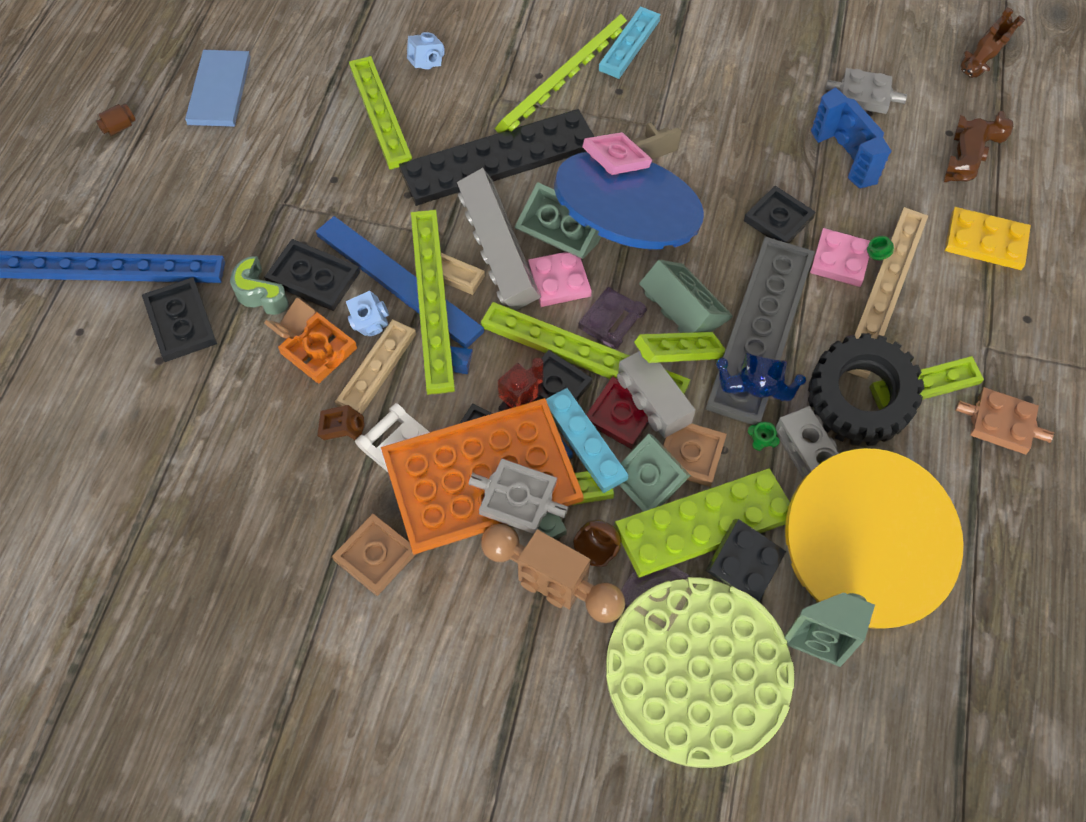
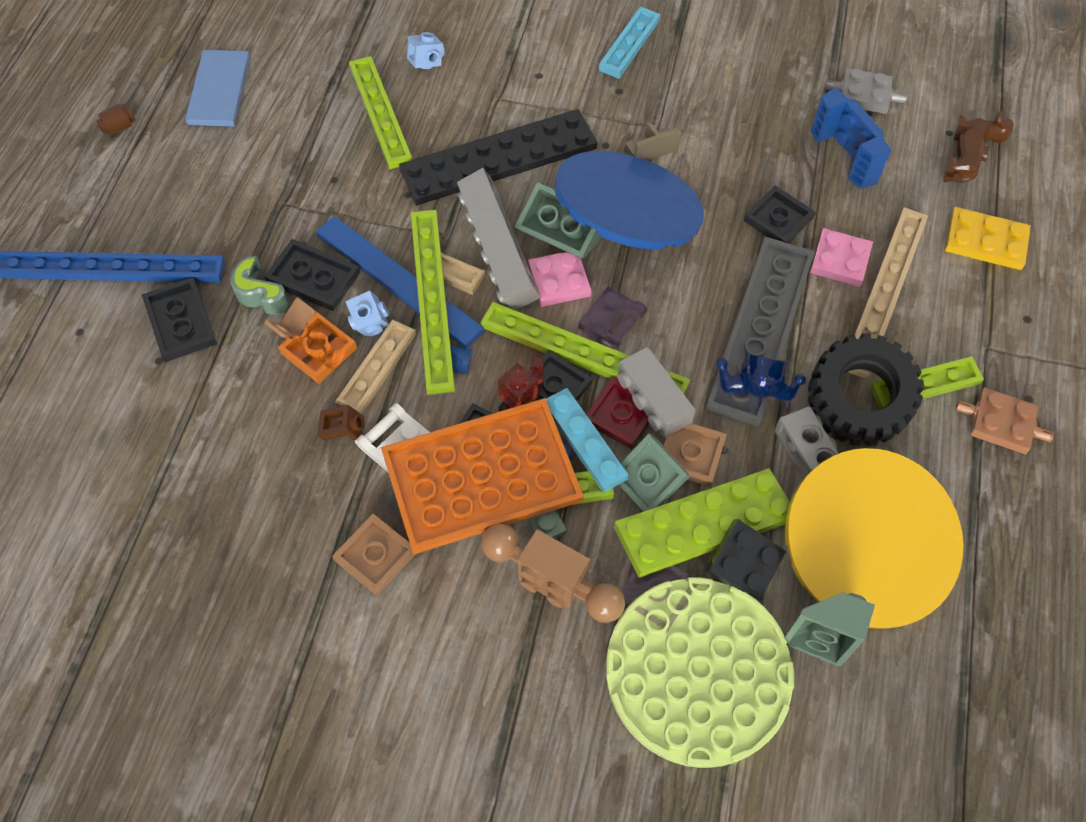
light grey plate [469,458,568,534] -> none
lime plate [494,14,627,133] -> none
reddish brown hair [573,519,622,567] -> none
bright pink plate [582,132,652,175] -> none
lime plate [634,332,726,363] -> none
sand green slope [639,260,733,333] -> none
green plate [748,422,780,451] -> none
green plate [867,236,894,260] -> none
reddish brown animal [961,7,1025,78] -> none

